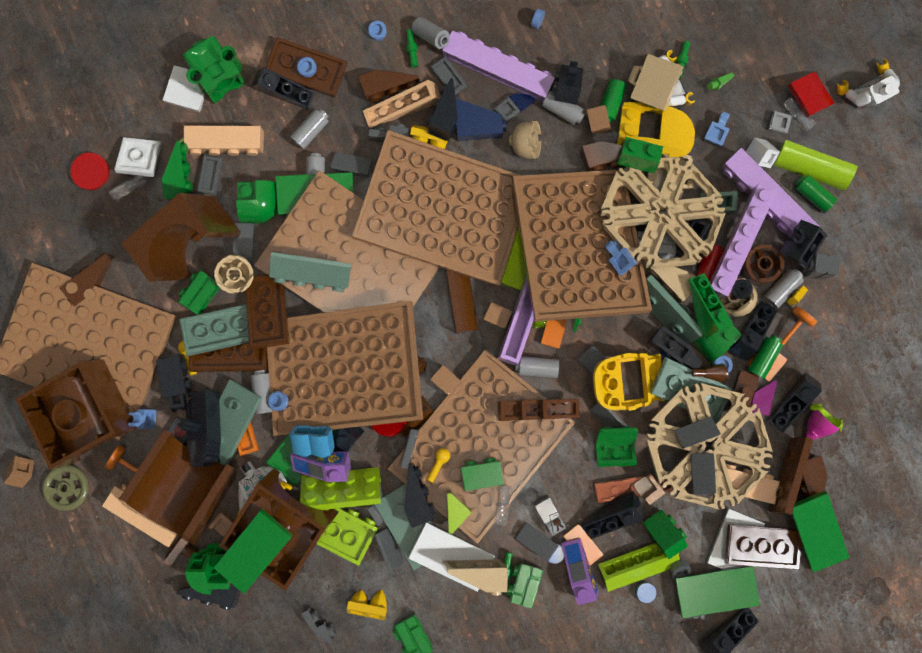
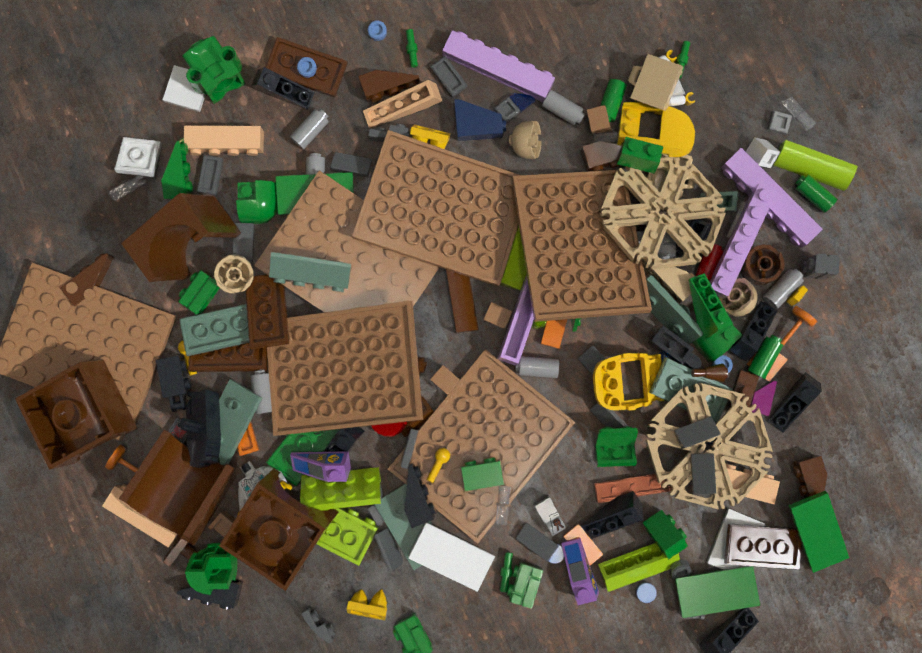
medium nougat panel [3,456,34,488] -> none
olive plate [42,465,89,511] -> none
red tile [70,152,110,191] -> none
medium blue plate [128,409,156,429] -> none
green tile [214,509,293,594] -> none
medium blue tile [268,391,289,411] -> none
dark azure brick [290,425,335,458] -> none
light grey brick [412,17,450,49] -> none
black slope [426,78,457,142] -> none
tan slope [442,559,508,595] -> none
lime slope [447,492,472,534] -> none
reddish brown slope [498,399,580,421] -> none
medium blue tile [531,9,545,29] -> none
black brick [553,61,584,105] -> none
medium blue plate [605,240,637,276] -> none
medium nougat panel [633,473,665,505] -> none
medium blue plate [703,111,730,147] -> none
bright green bar [707,72,734,90] -> none
black tile [732,279,753,299] -> none
reddish brown plate [769,436,813,515] -> none
black brick [780,219,828,268] -> none
red slope [788,72,835,118] -> none
dark pink hat [805,403,843,440] -> none
white torso [837,59,900,108] -> none

